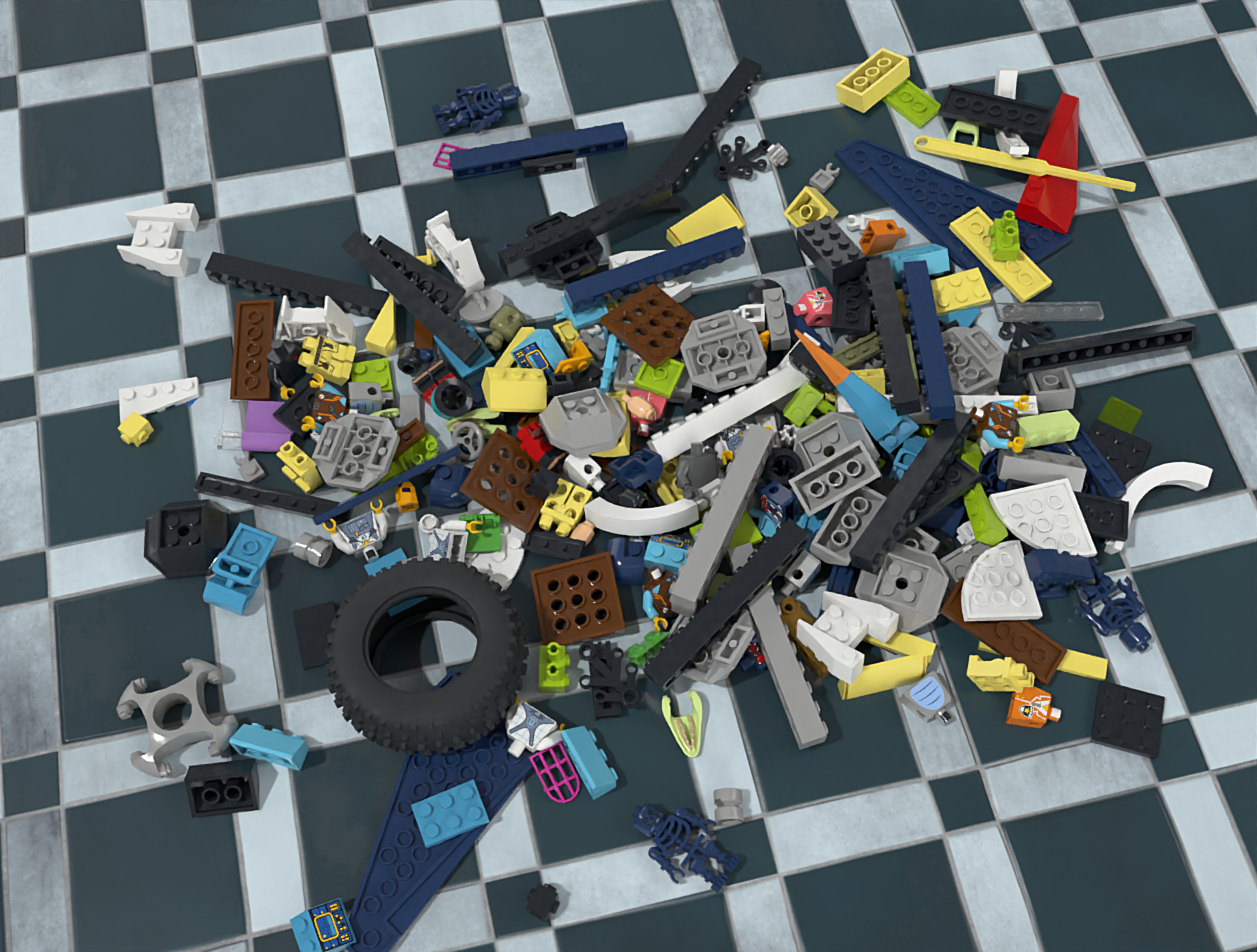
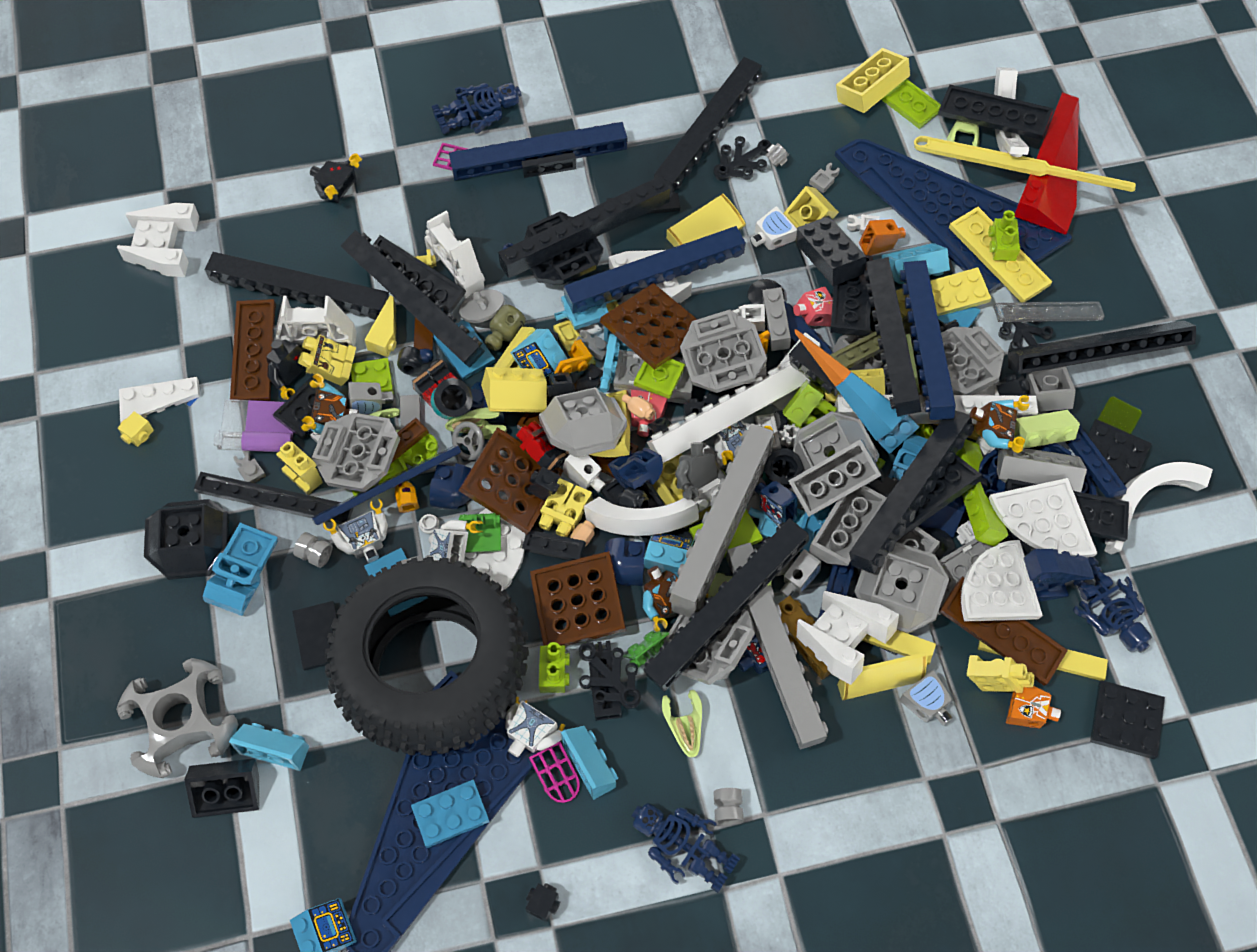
none -> black torso [310,153,362,203]
none -> torso [751,206,797,250]

